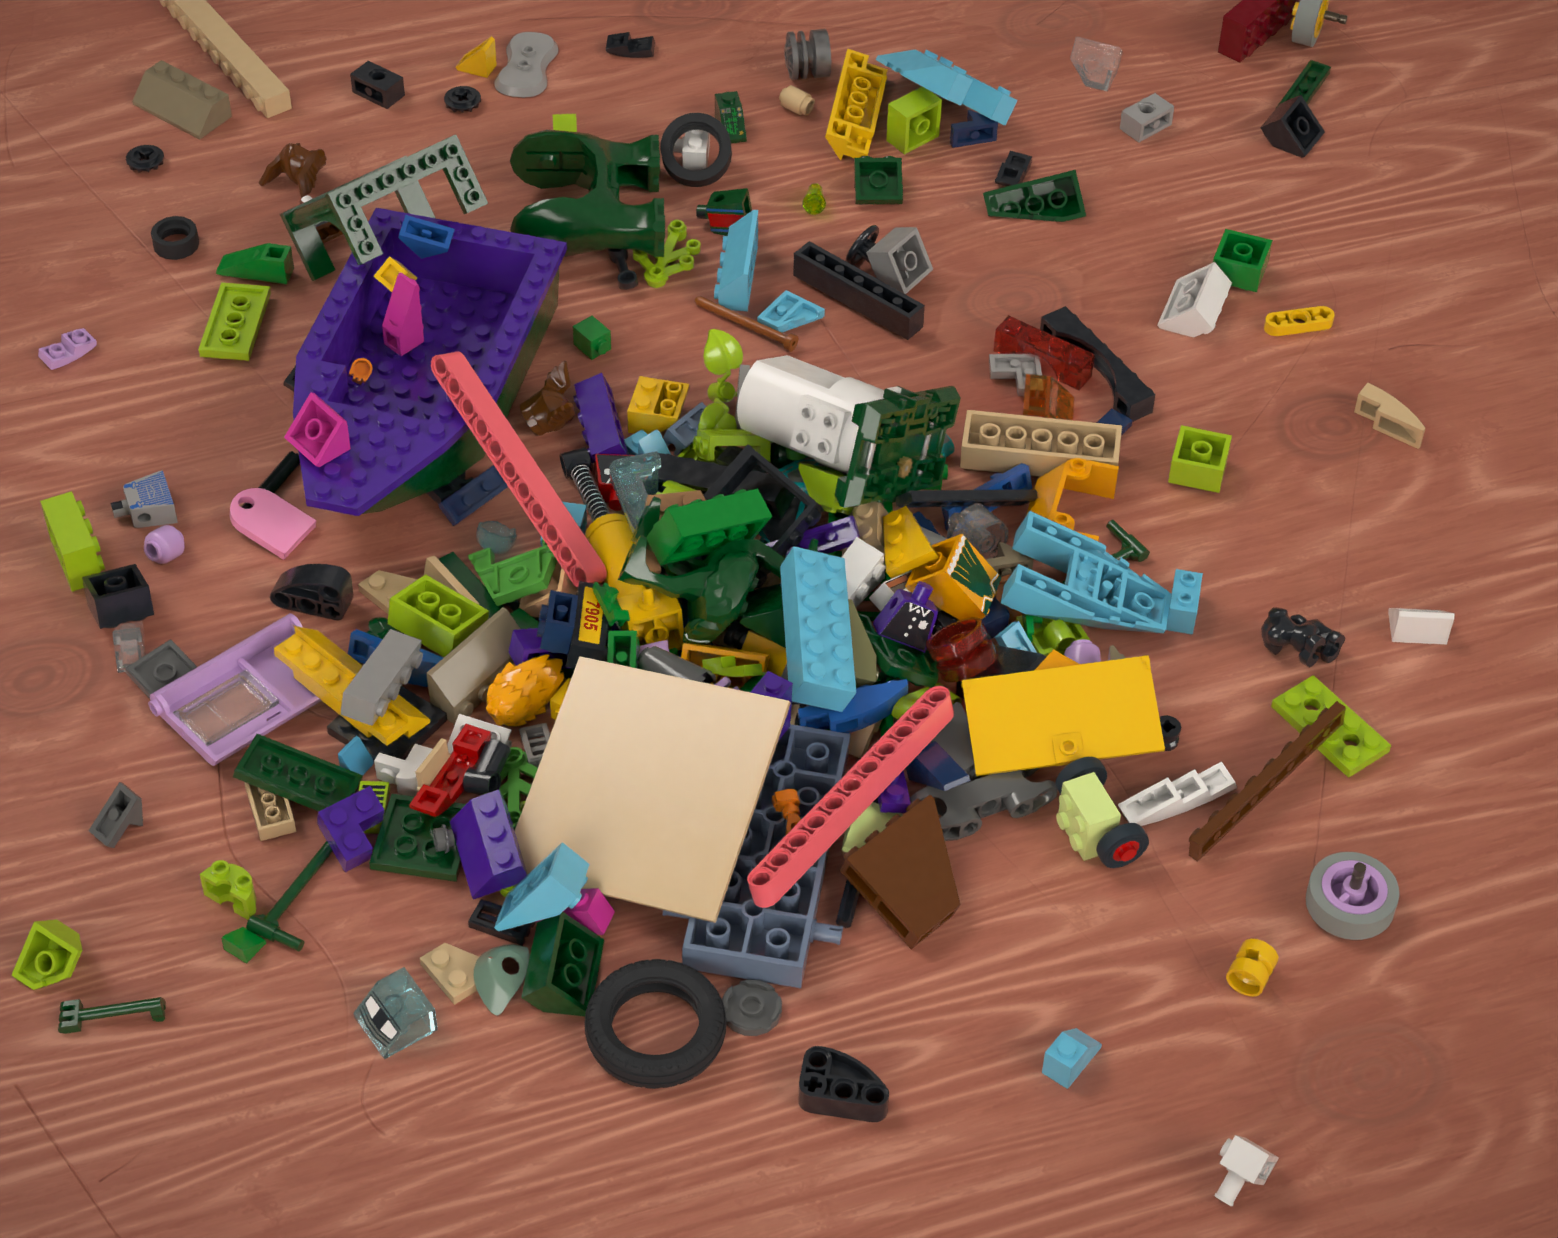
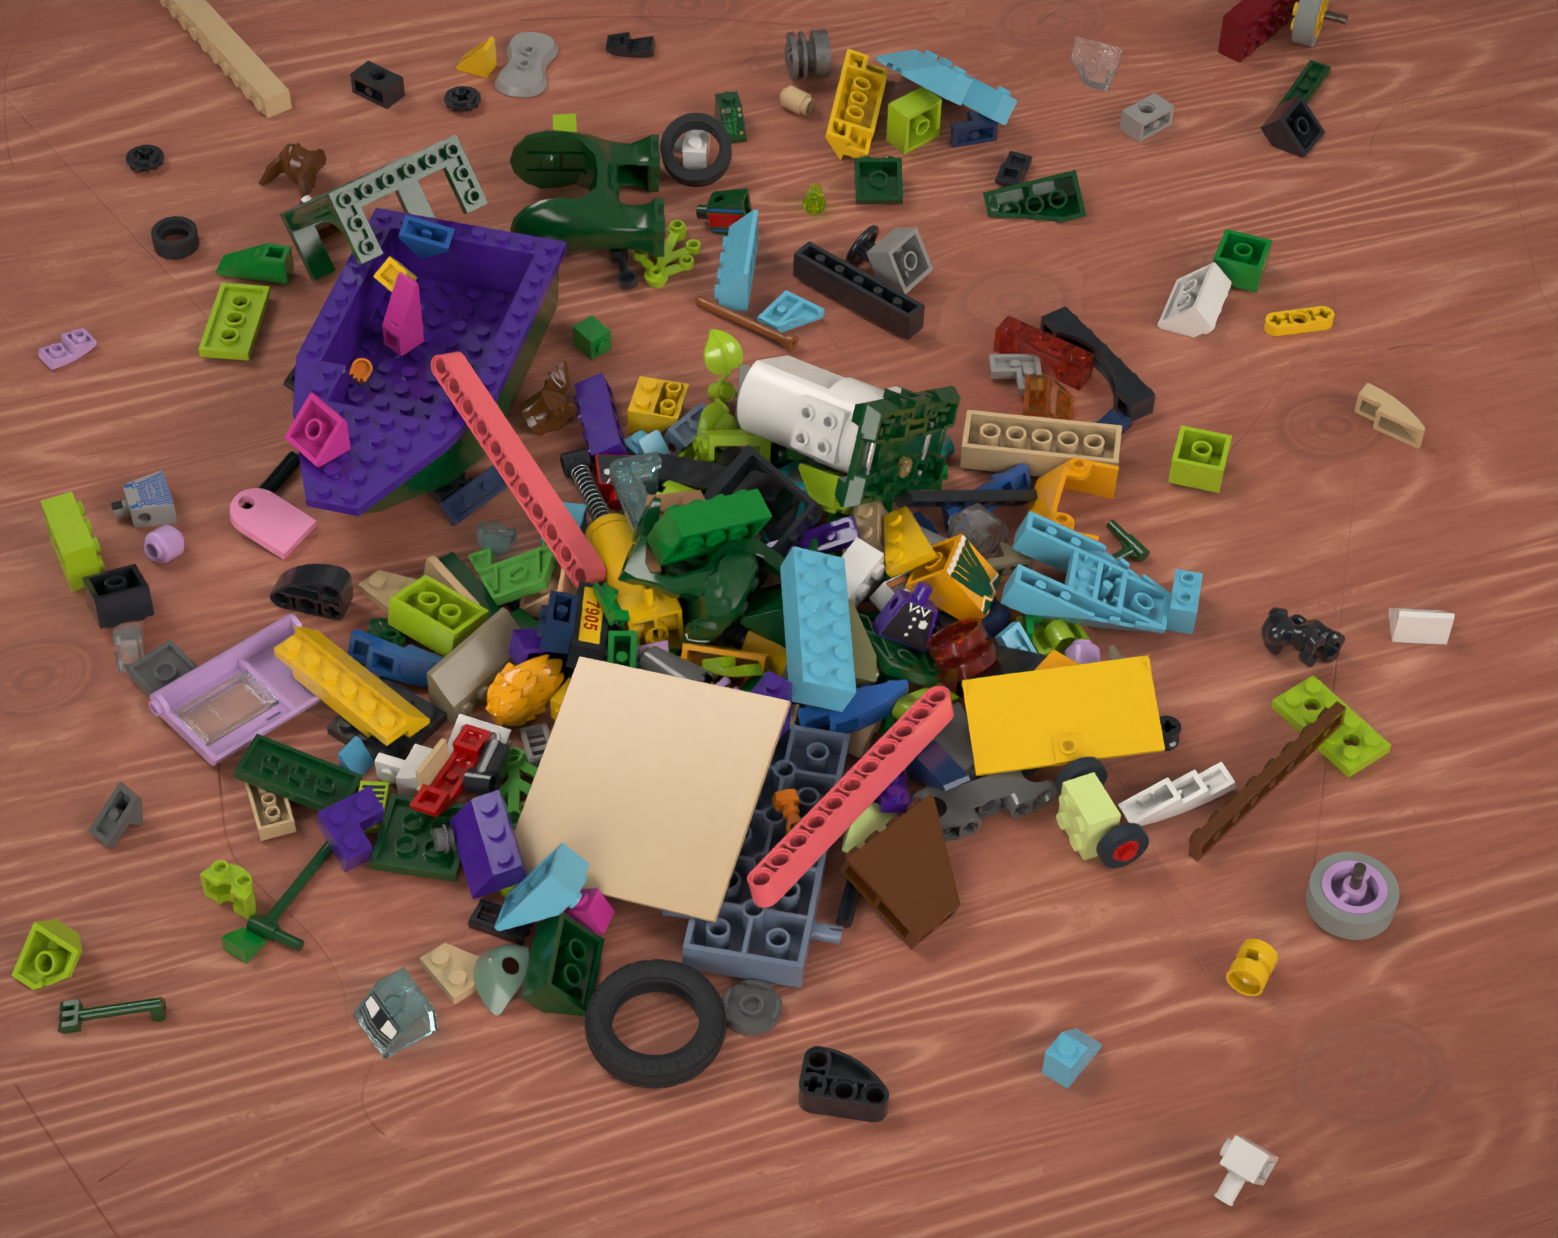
dark tan slope [132,60,232,140] -> none
light grey brick [341,629,423,726] -> none

